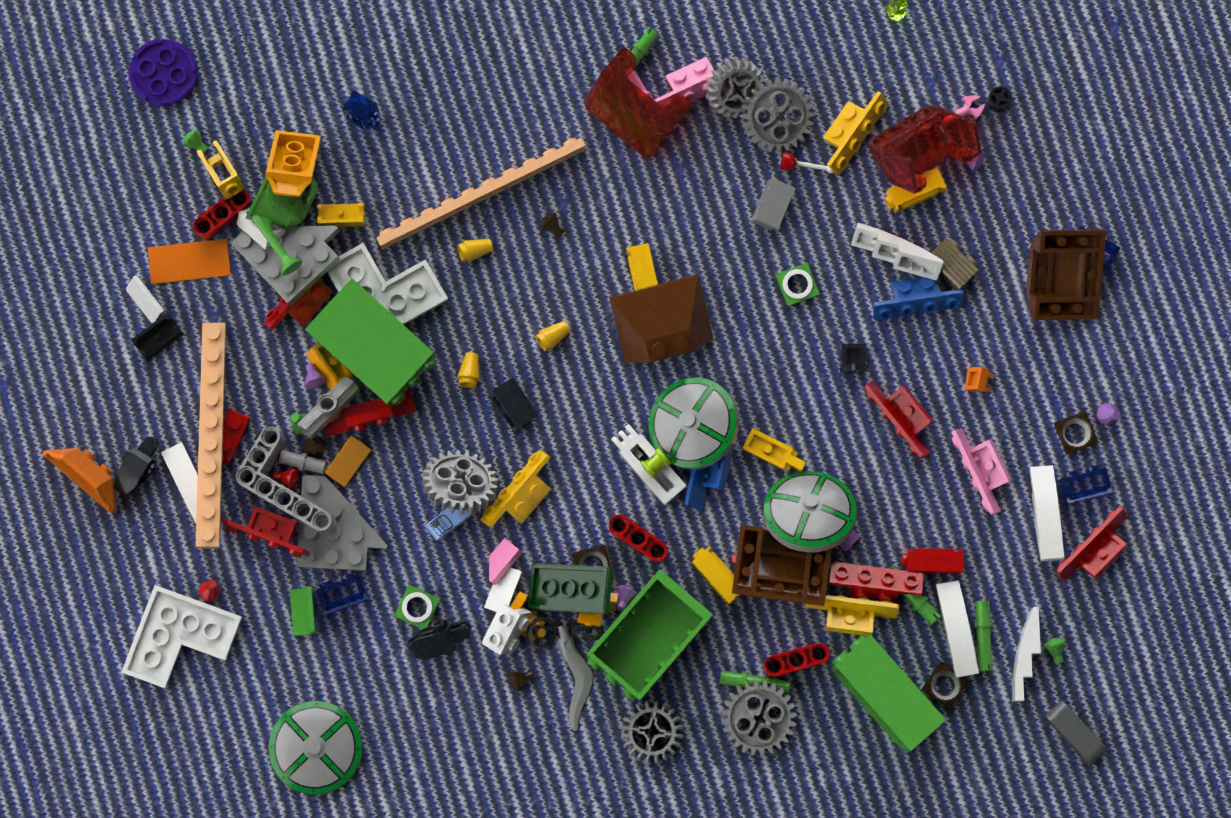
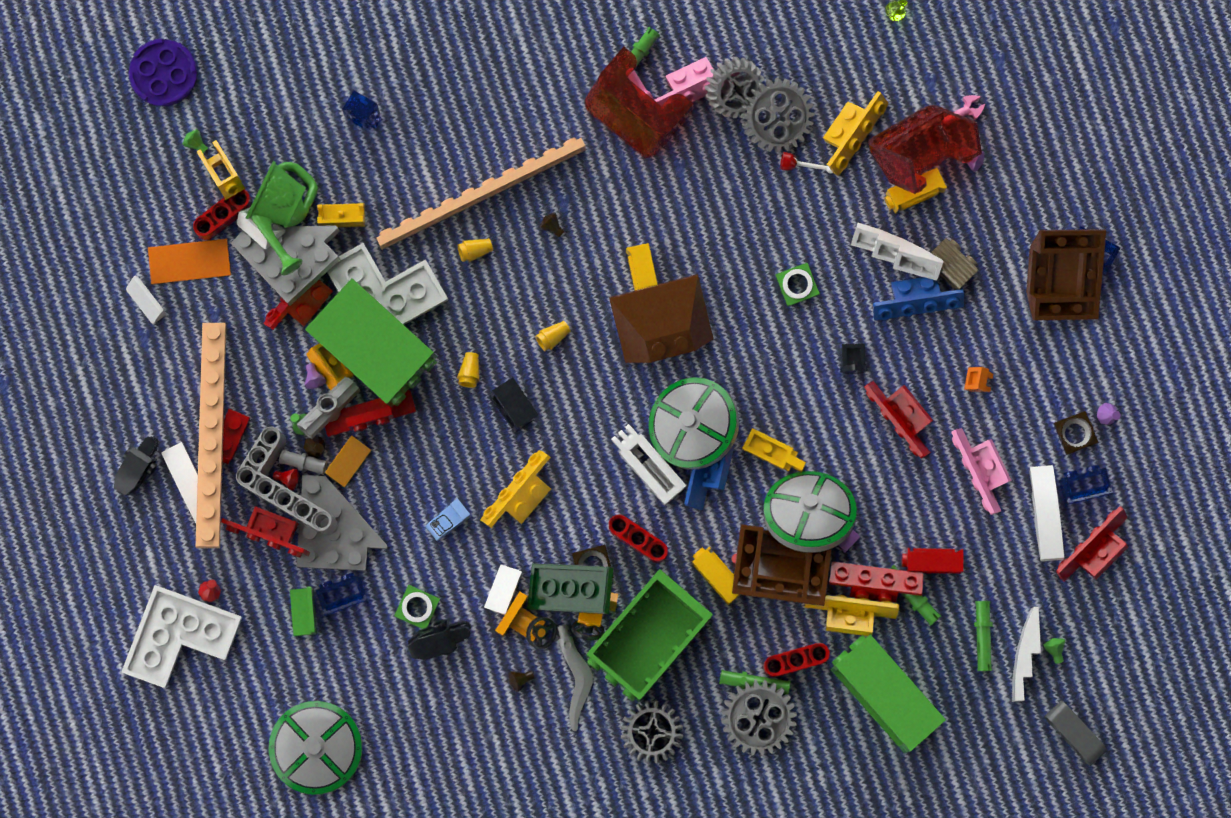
orange wedge [42,448,117,516] -> none
black hinge [131,312,184,362] -> none
light orange slope [266,130,321,197] -> none
light grey gear [422,450,498,515] -> none
white bracket [482,604,531,655] -> none
bright pink tile [489,538,522,585] -> none
medium lavender rock [616,585,638,612] -> none
lime bush [640,448,671,479] -> none
light grey hinge [750,178,795,230] -> none
dark brown piece [921,661,969,710] -> none
white slope [935,580,979,678] -> none
black wheel [987,86,1012,112] -> none

